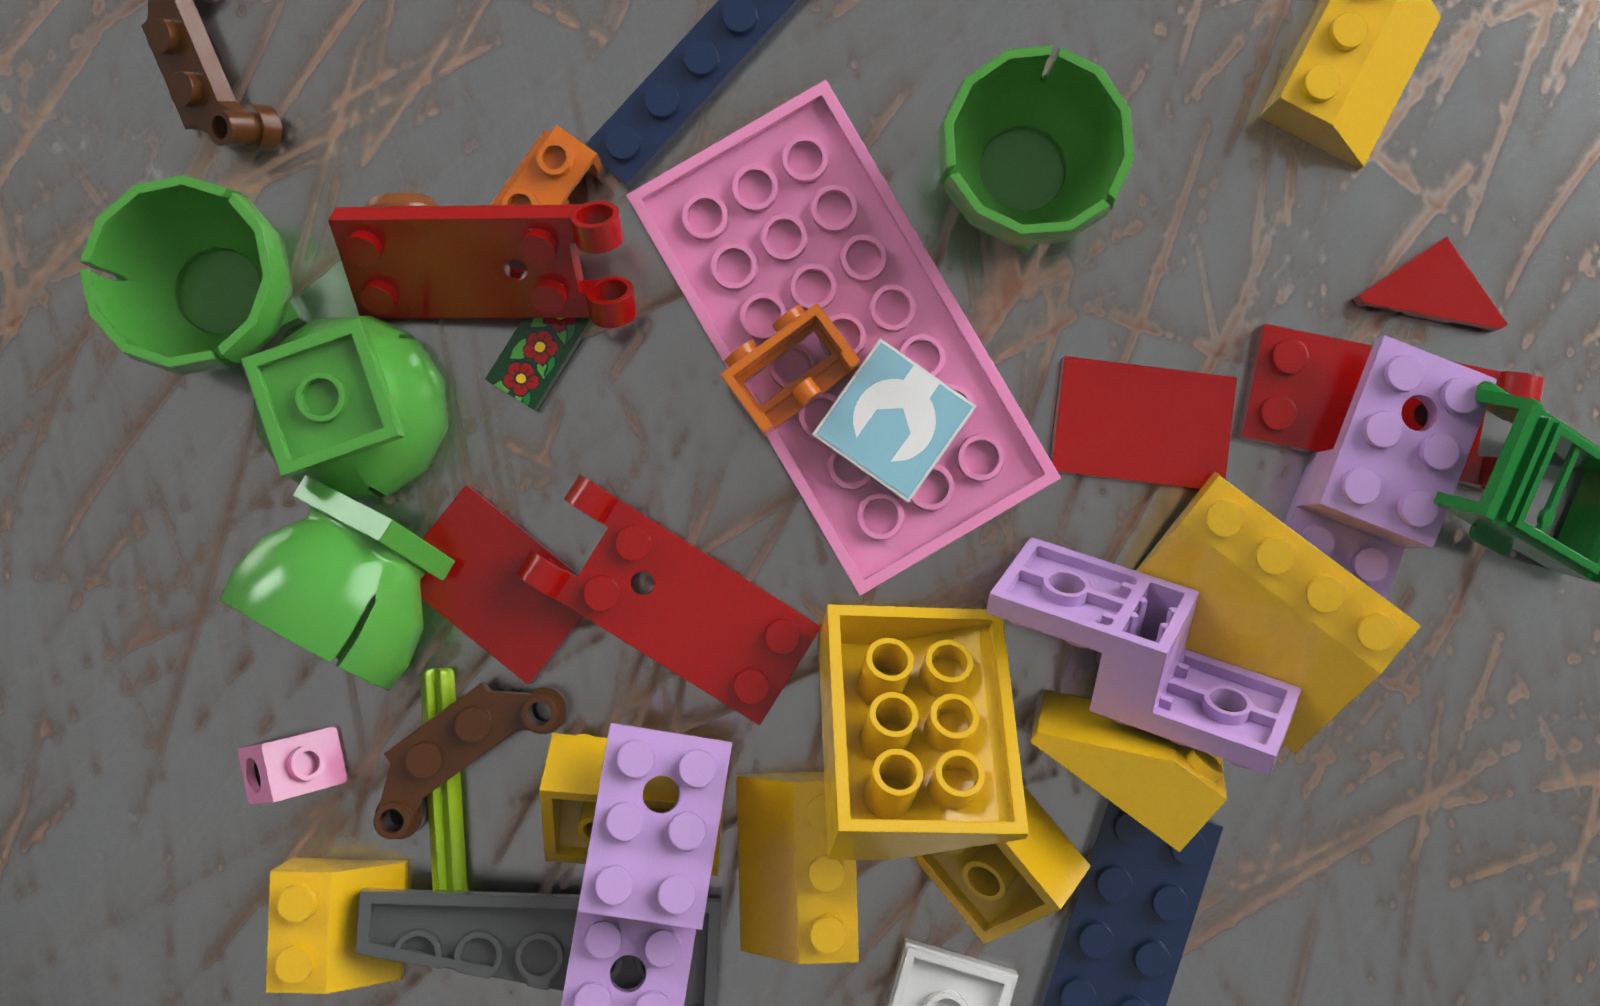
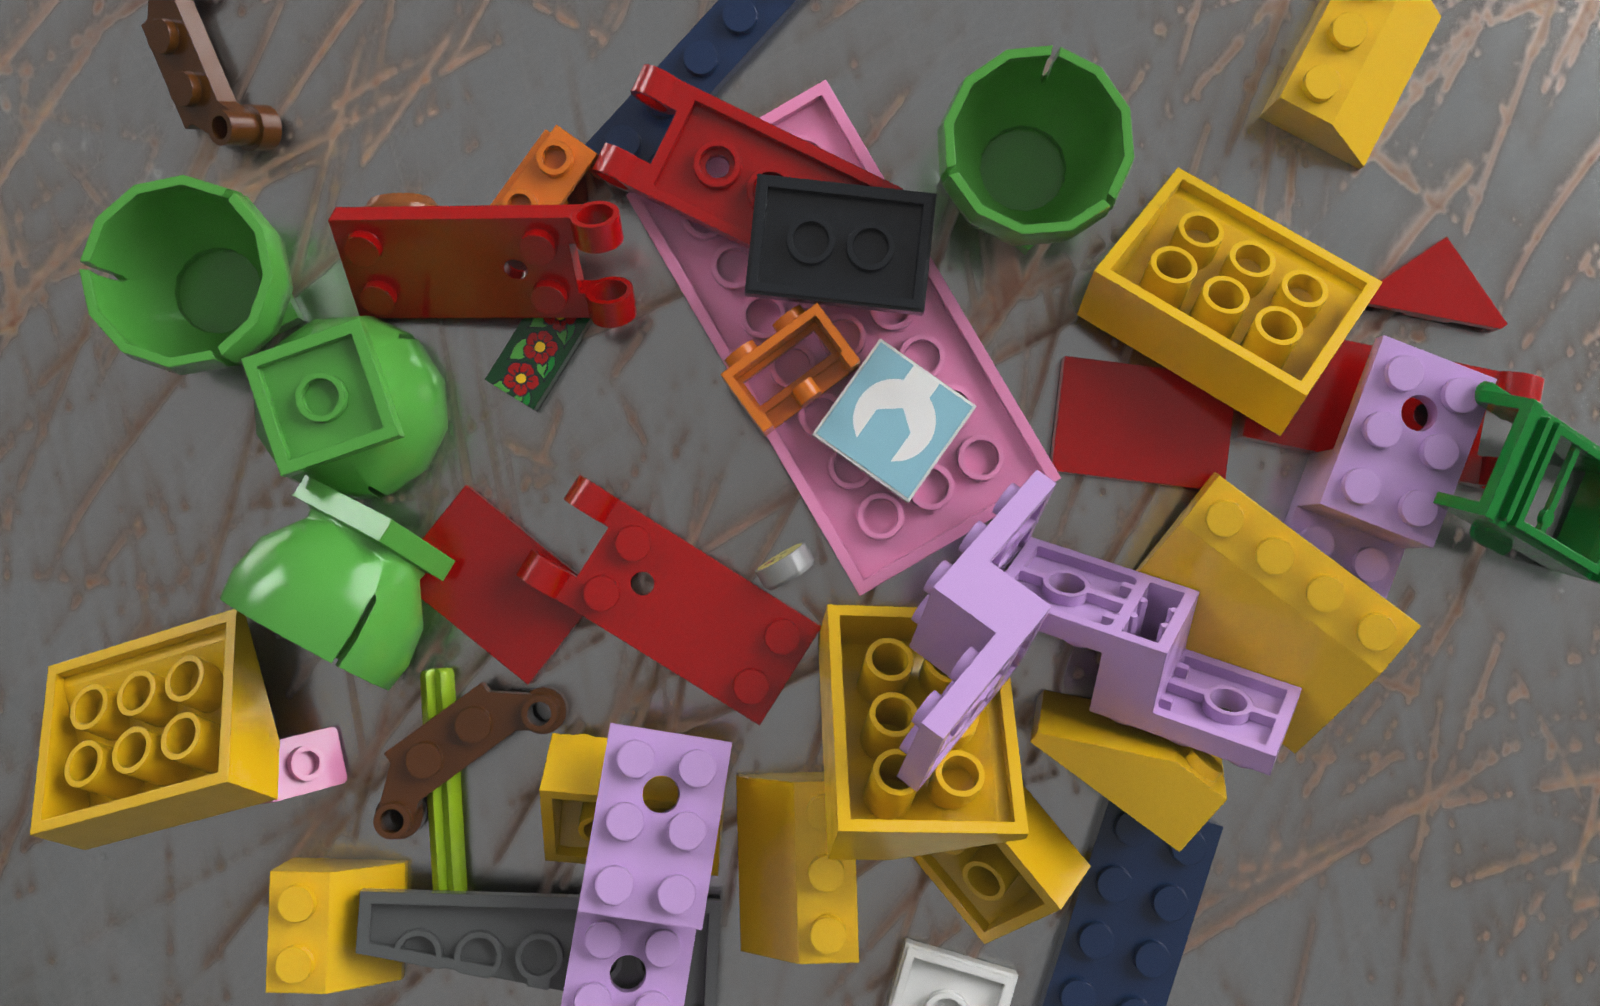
none -> yellow slope [30,609,280,850]
none -> red hinge [591,64,903,249]
none -> black tile [745,174,937,316]
none -> light grey tile [755,541,815,590]
none -> lavender bracket [897,470,1057,792]
none -> yellow slope [1077,167,1382,436]

